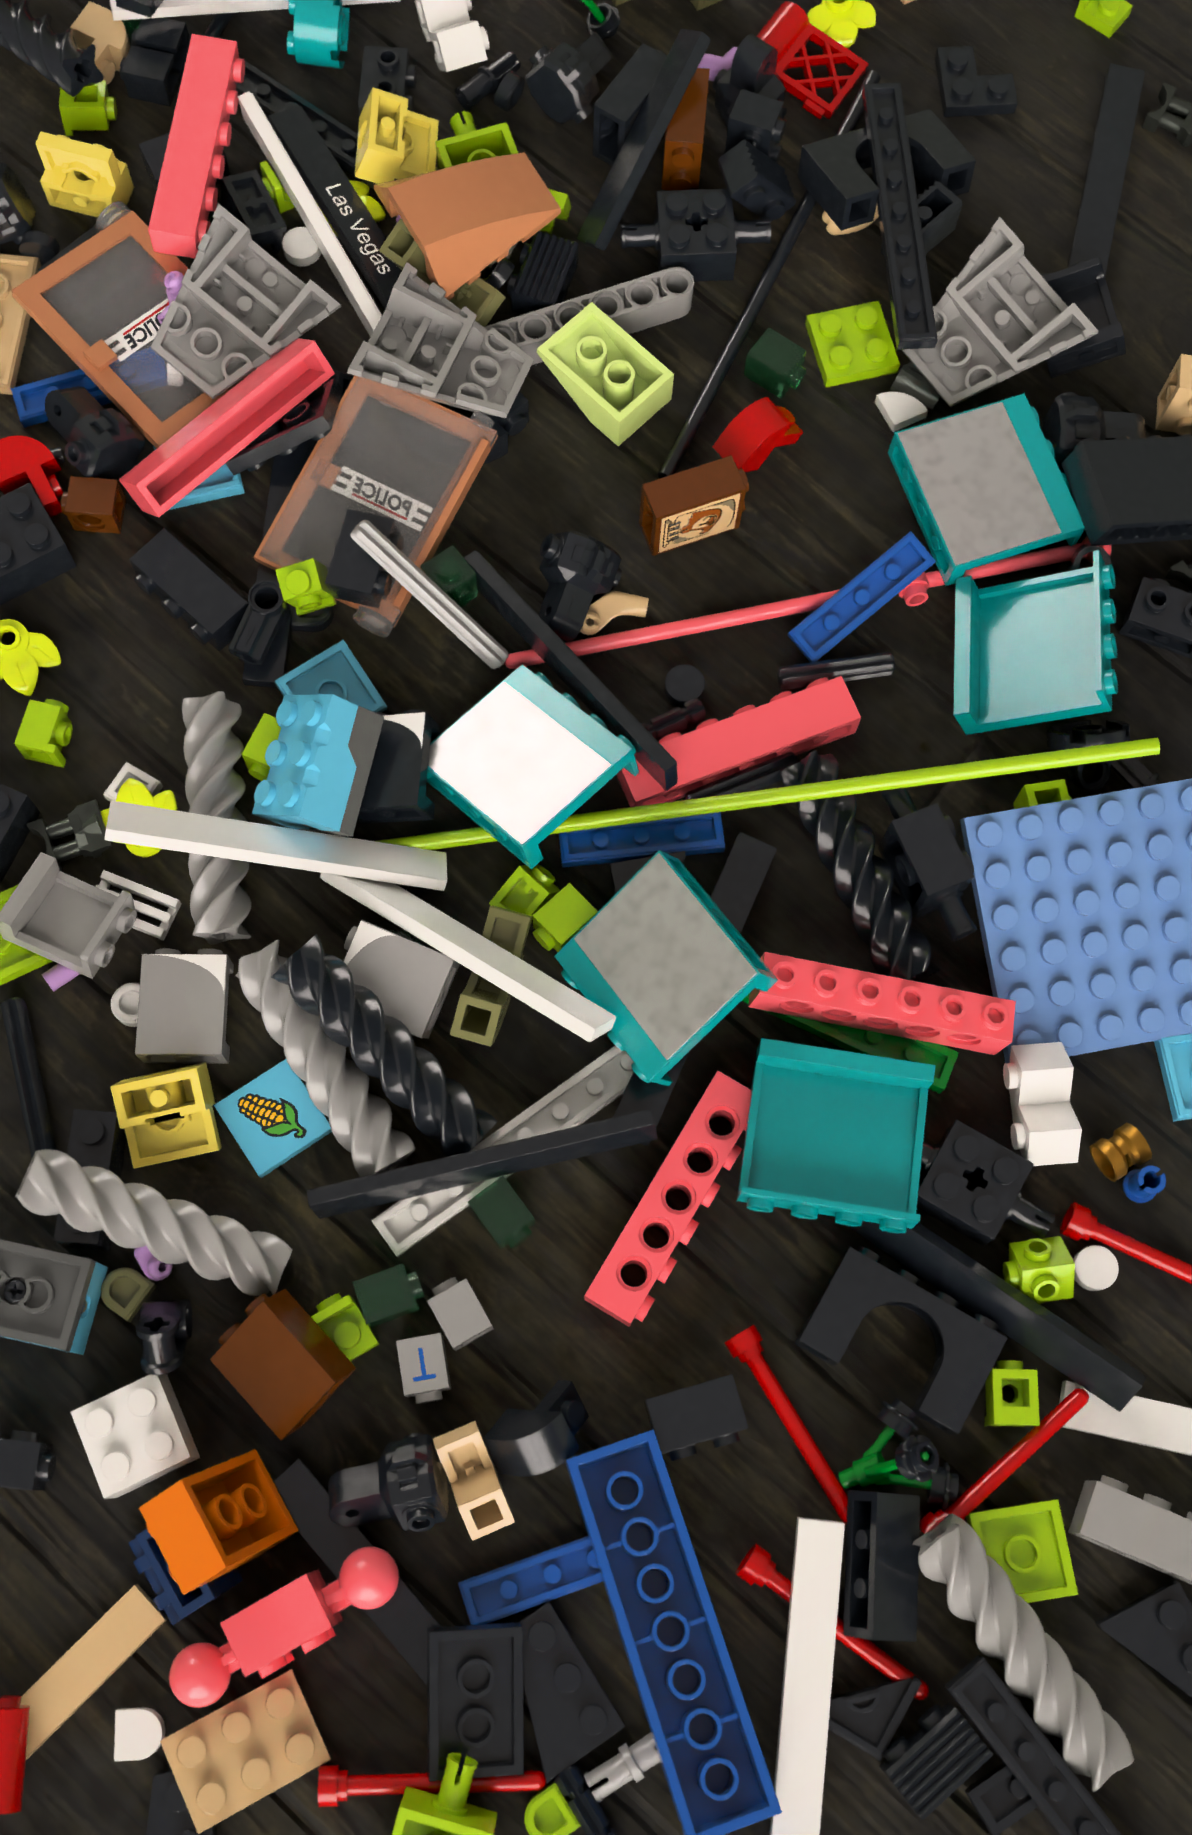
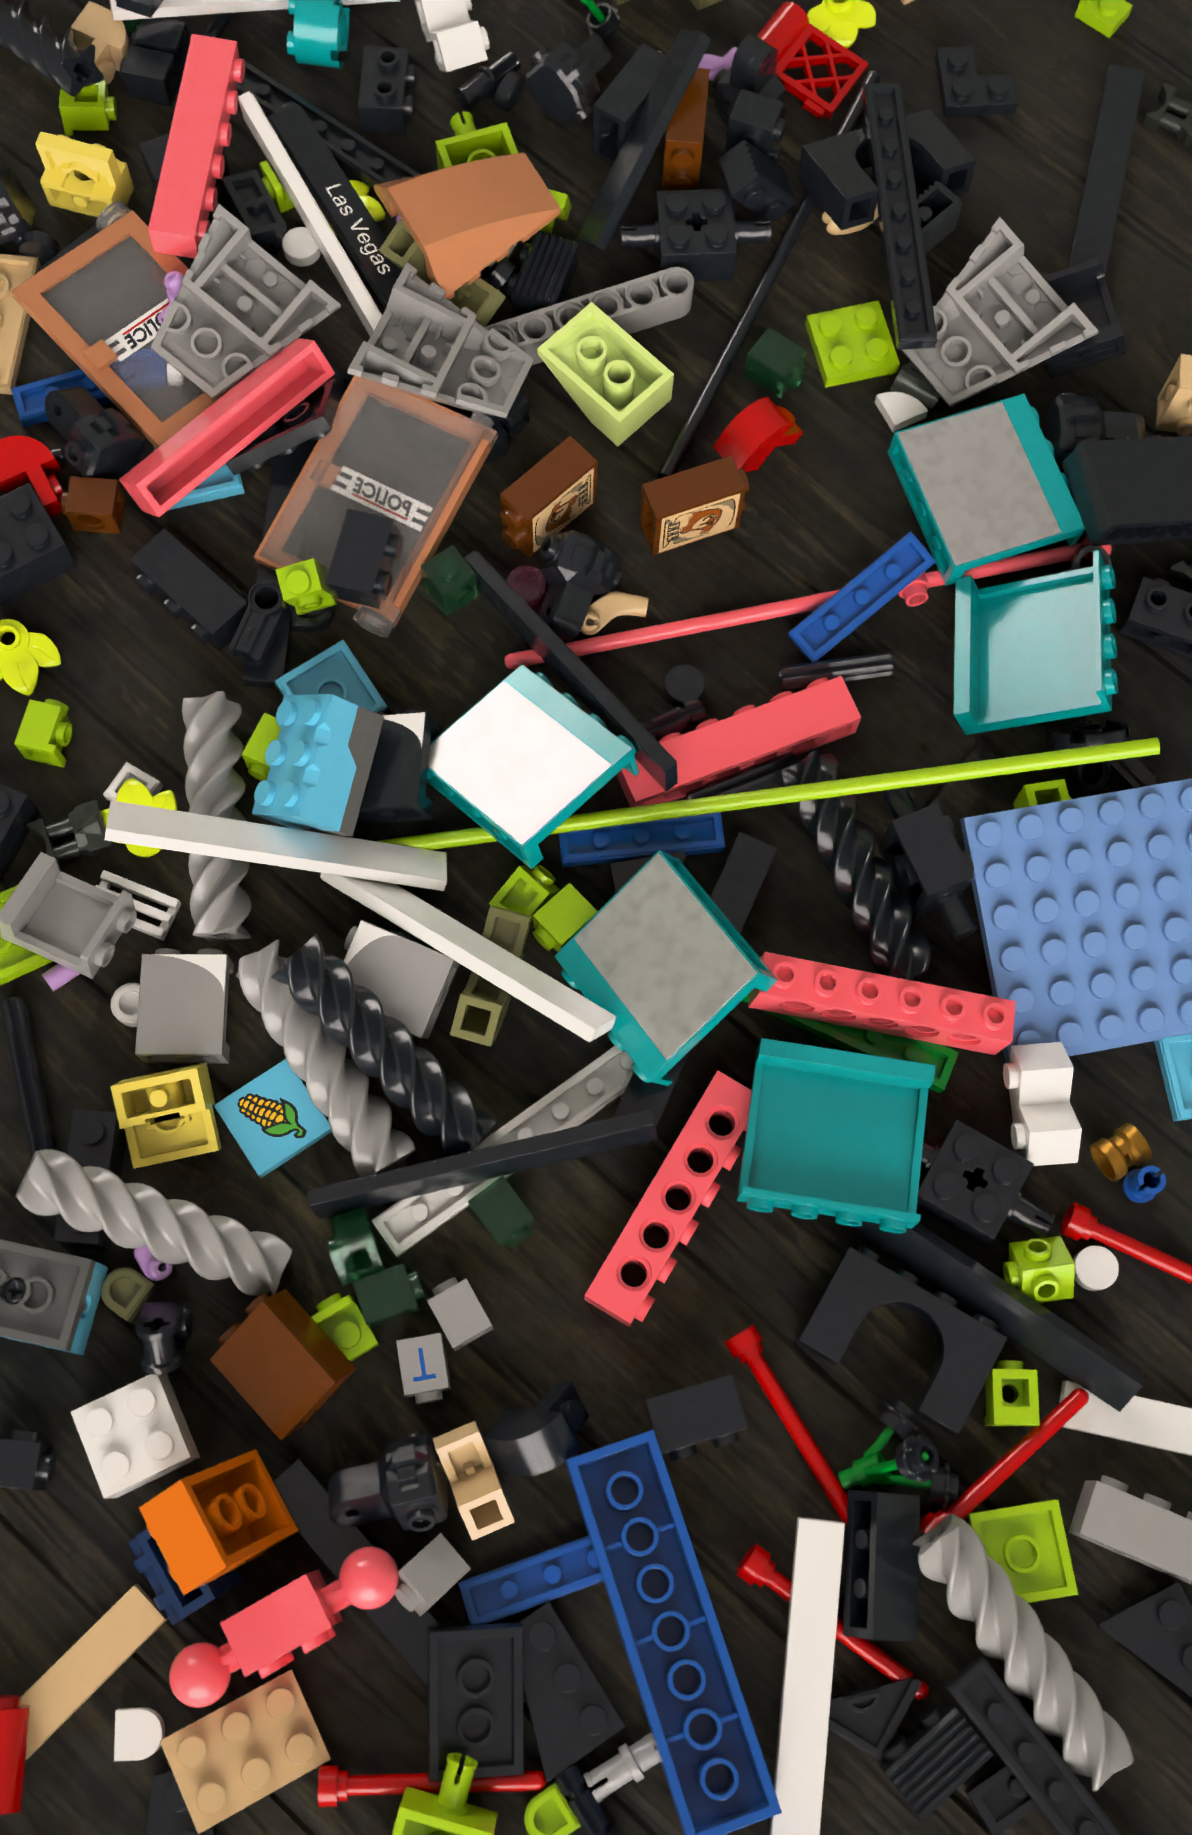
light grey axle [350,520,509,669] -> none
light yellow brick [355,87,439,184] -> none
none -> clear green brick [327,1206,385,1286]
none -> light grey brick [395,1533,471,1617]
none -> reddish brown brick [500,436,598,558]
none -> clear pink tile [507,565,546,607]

